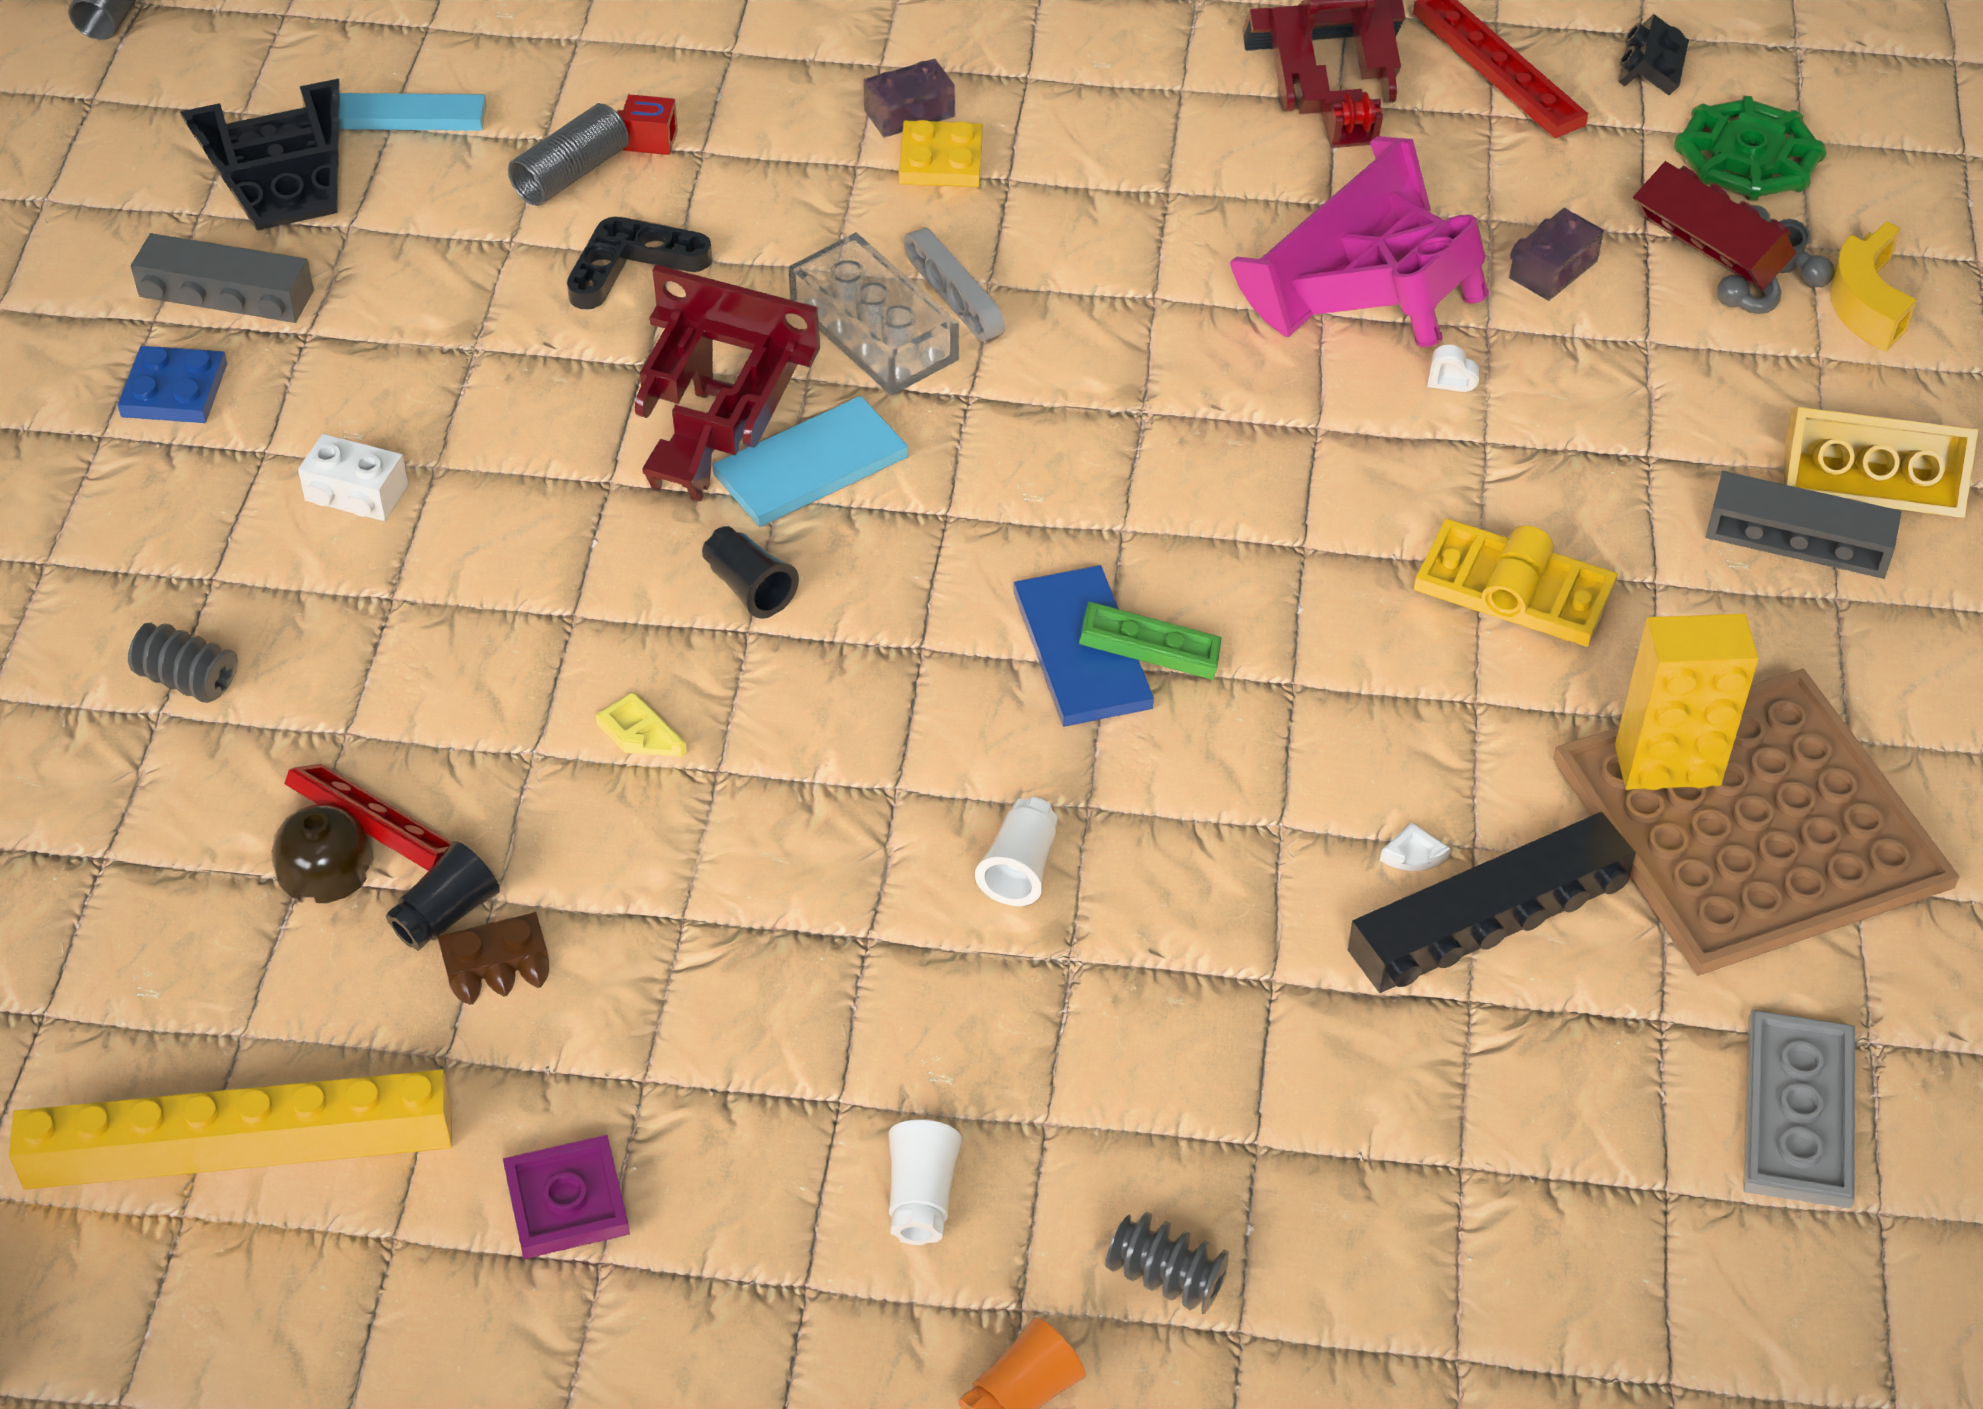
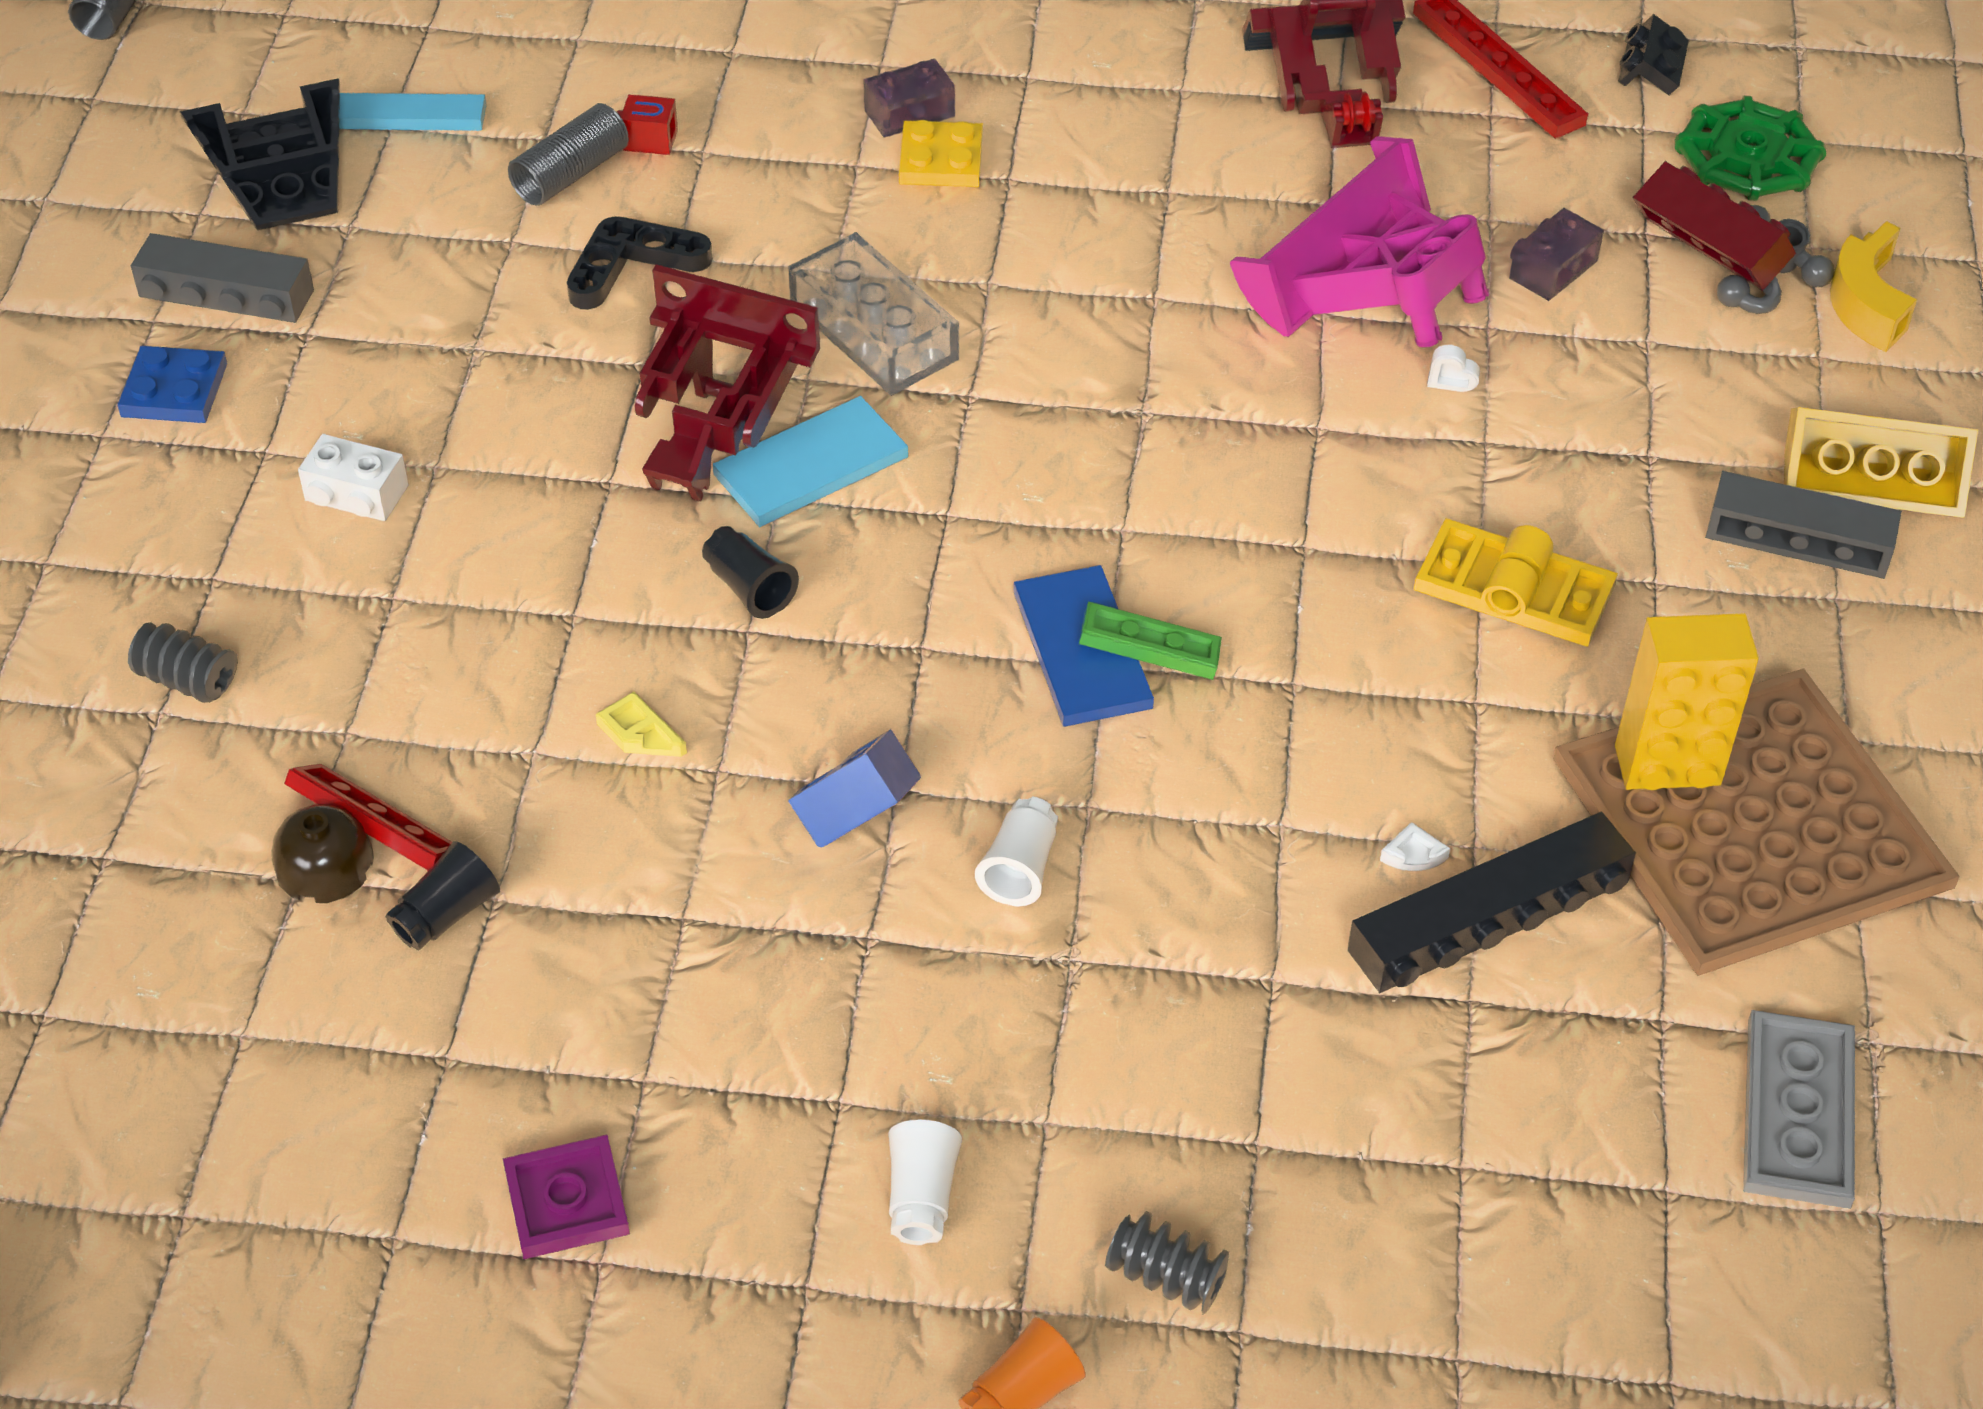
yellow brick [9,1069,452,1190] -> none
reddish brown plate [438,912,549,1005] -> none
light grey beam [904,227,1005,342] -> none
none -> panel [788,729,921,848]

